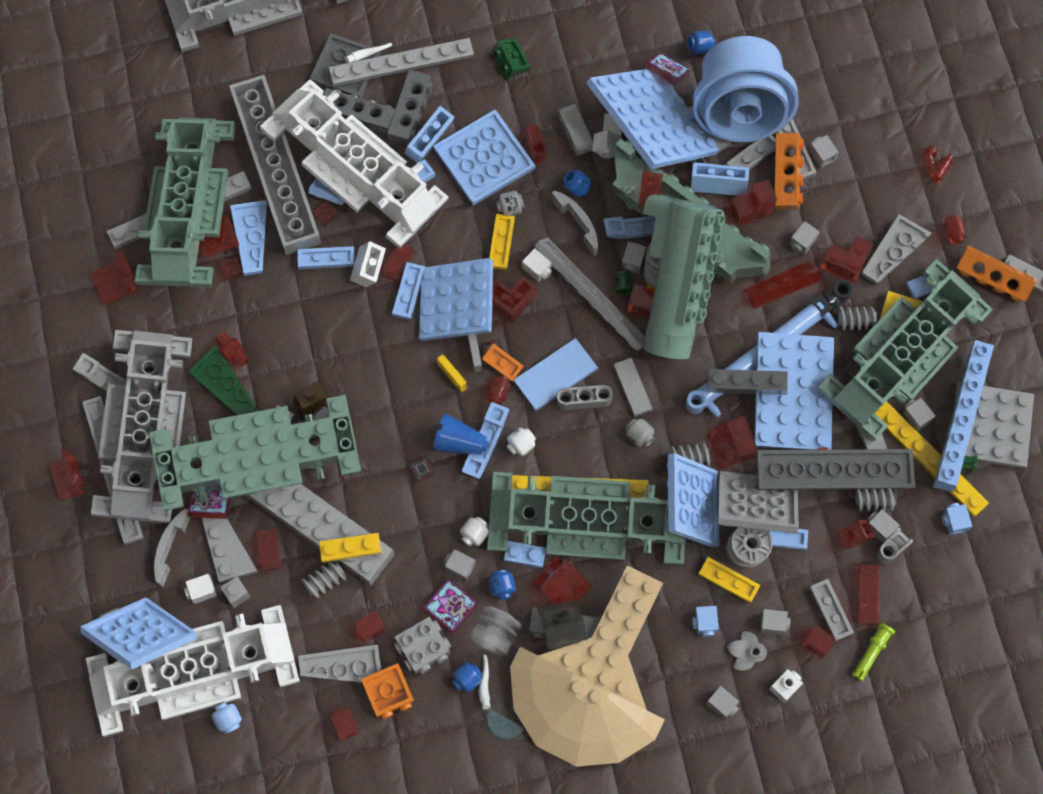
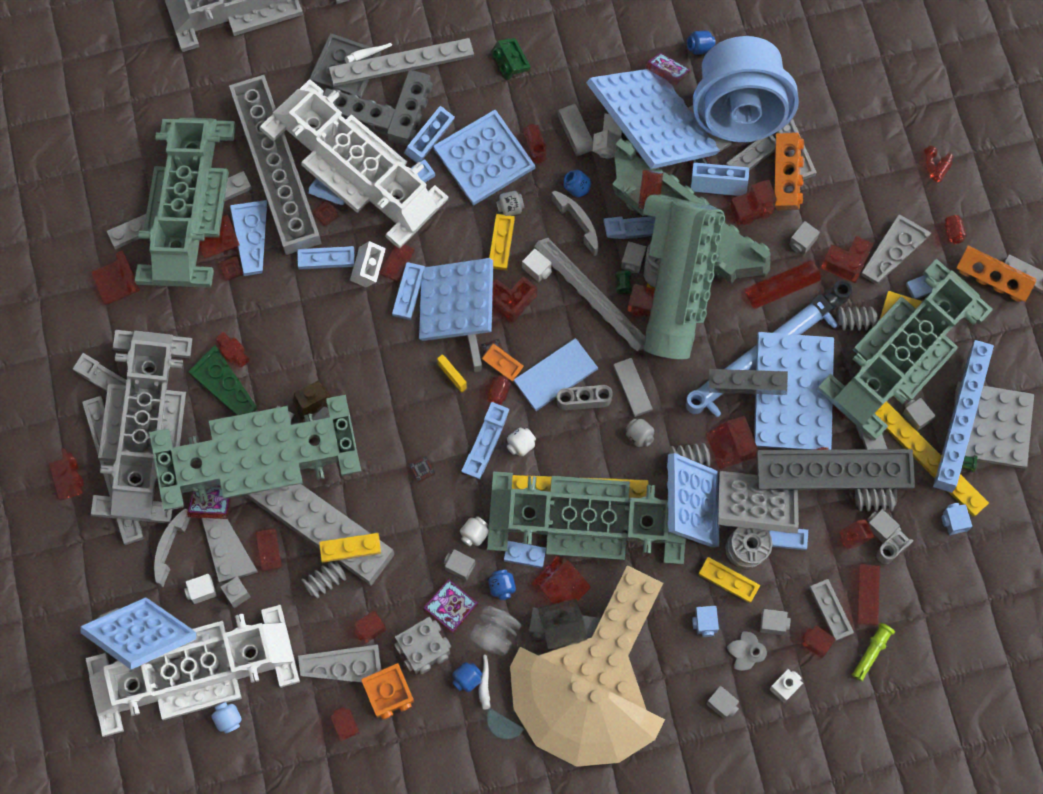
blue cone [433,414,489,455] -> none
light grey brick [809,135,839,168] -> none

